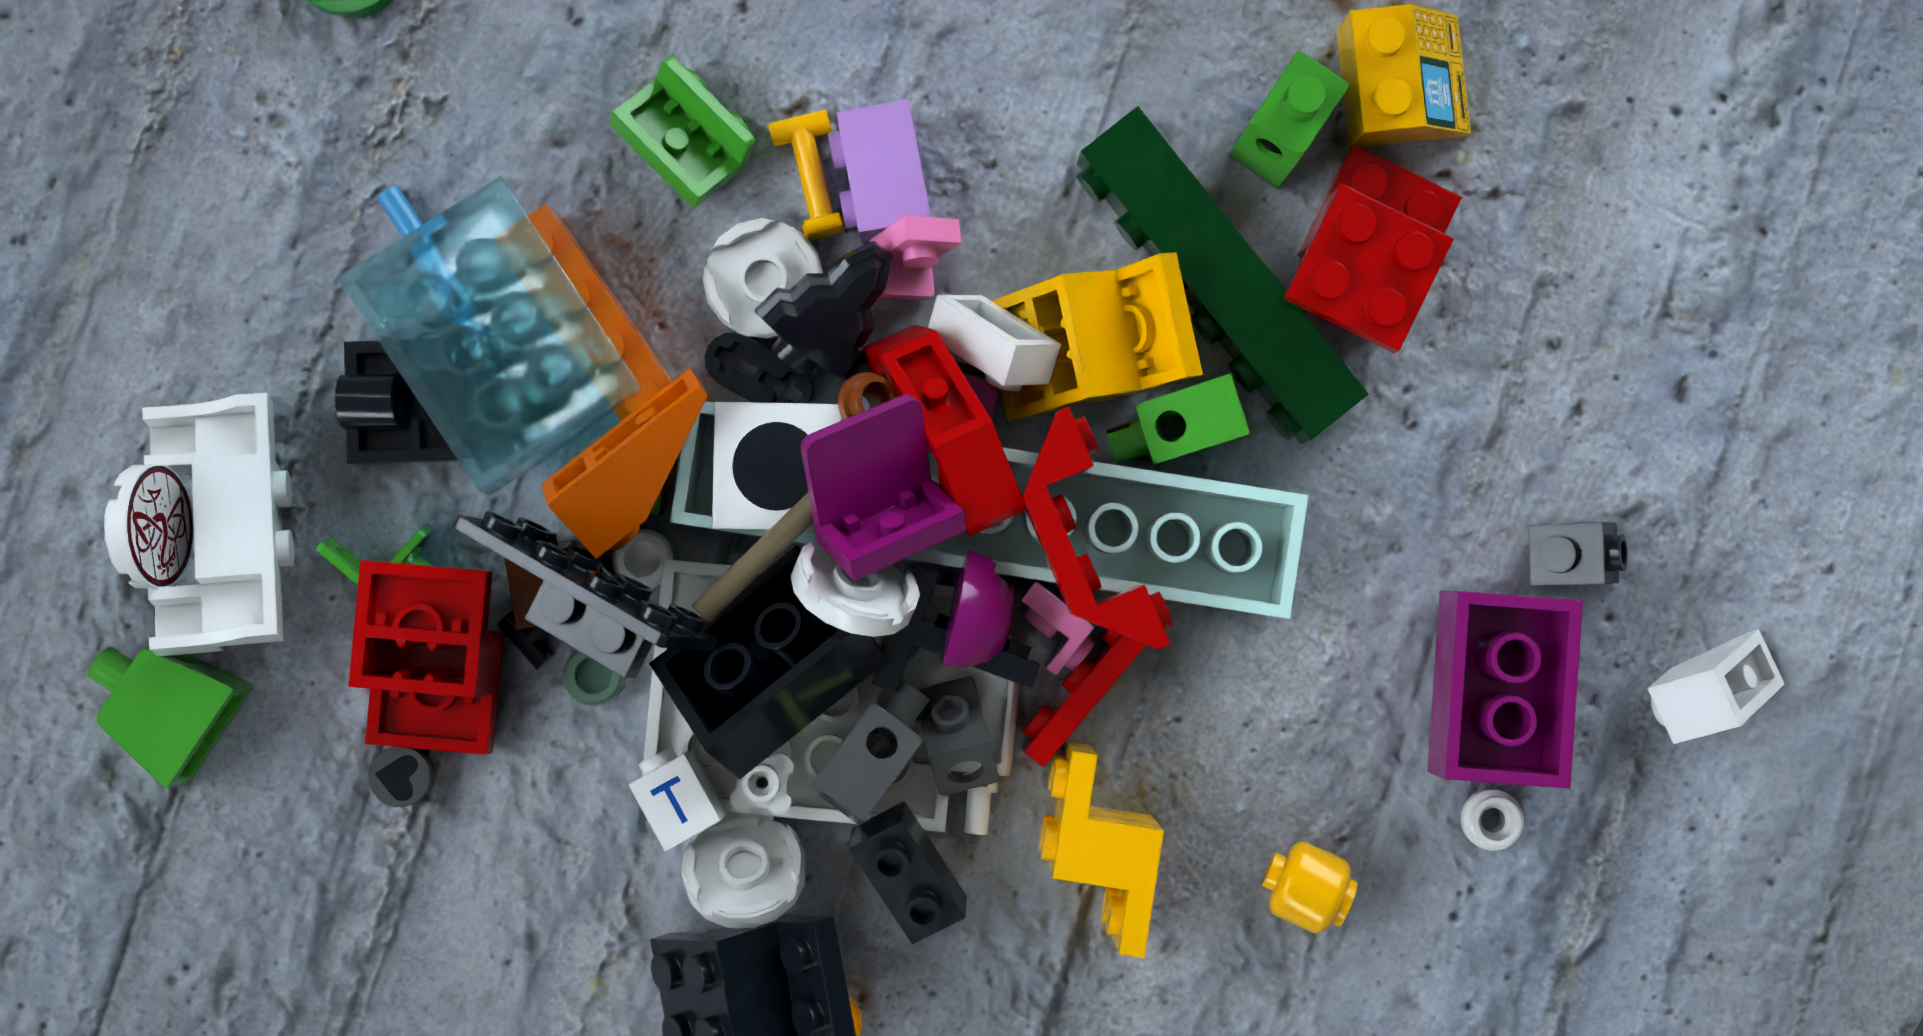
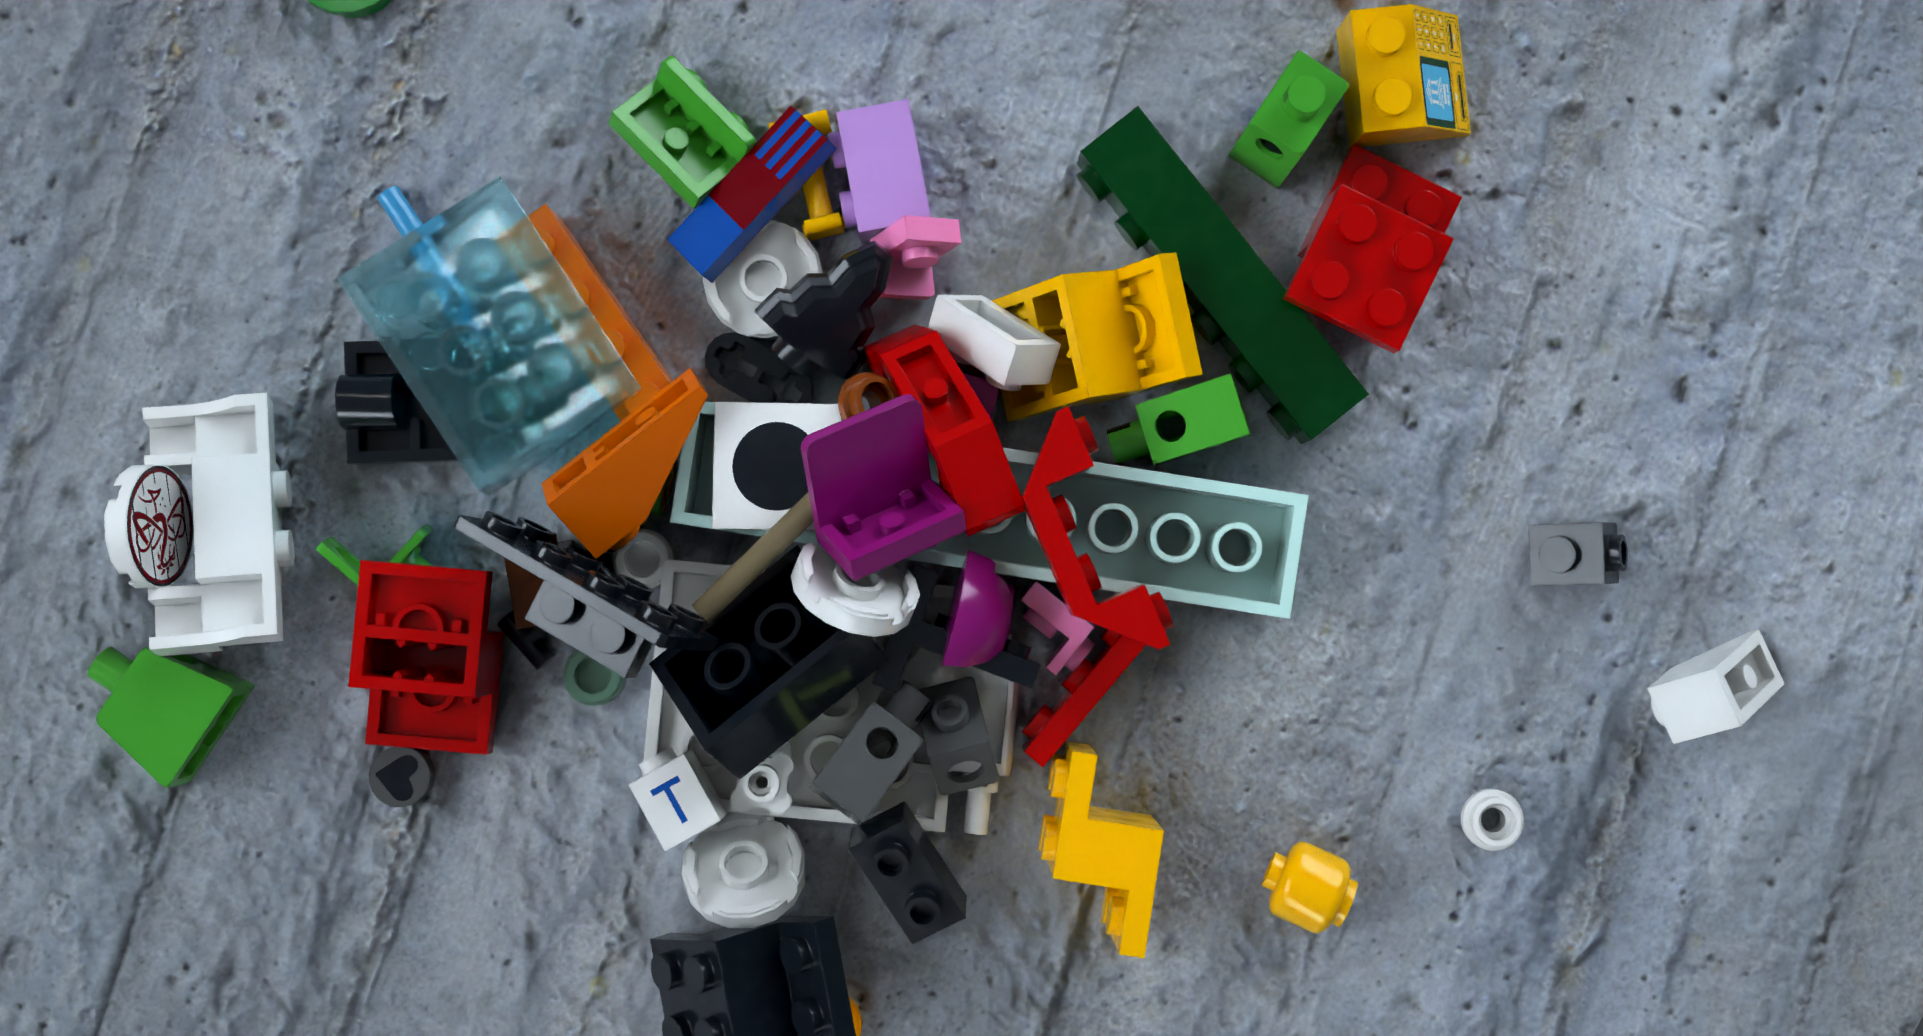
magenta brick [1427,590,1583,789] -> none
none -> tile [667,106,837,283]

